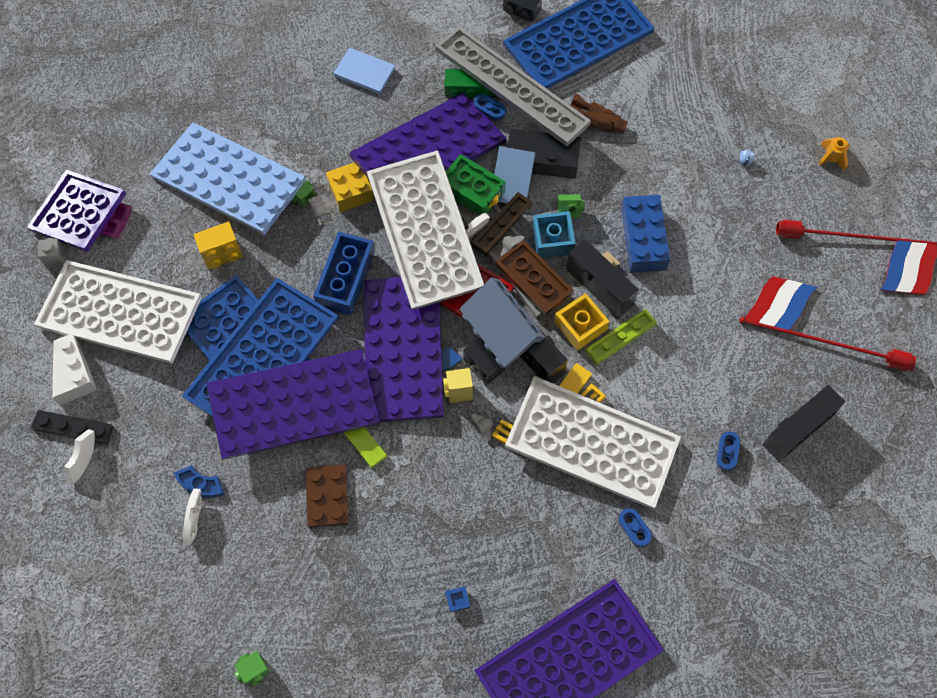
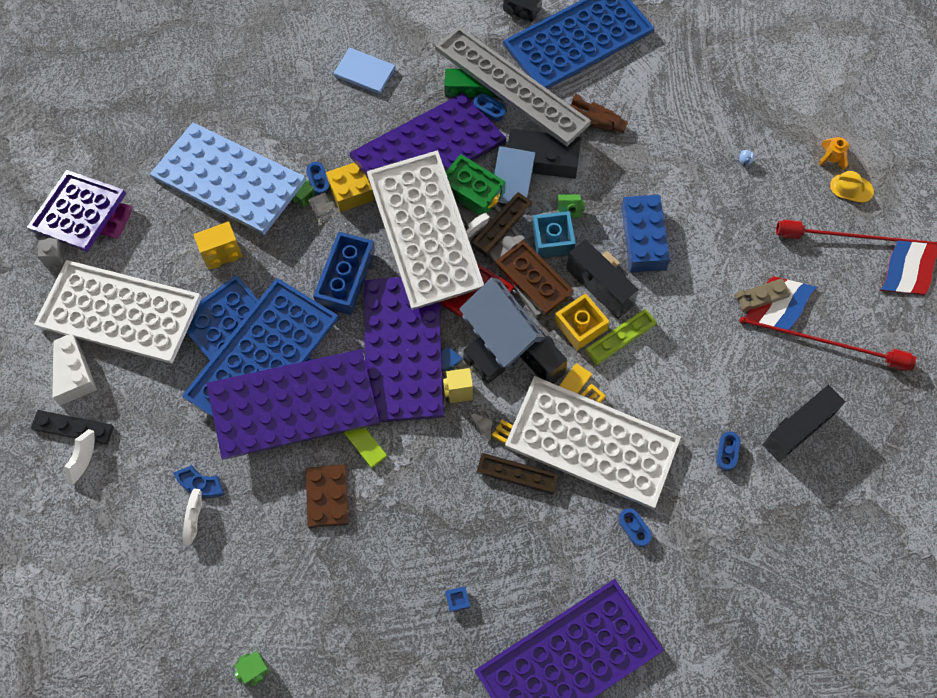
none -> blue plate [306,162,330,196]
none -> dark brown plate [477,453,559,495]
none -> dark tan plate [734,278,791,312]
none -> yellow piece [830,171,874,203]

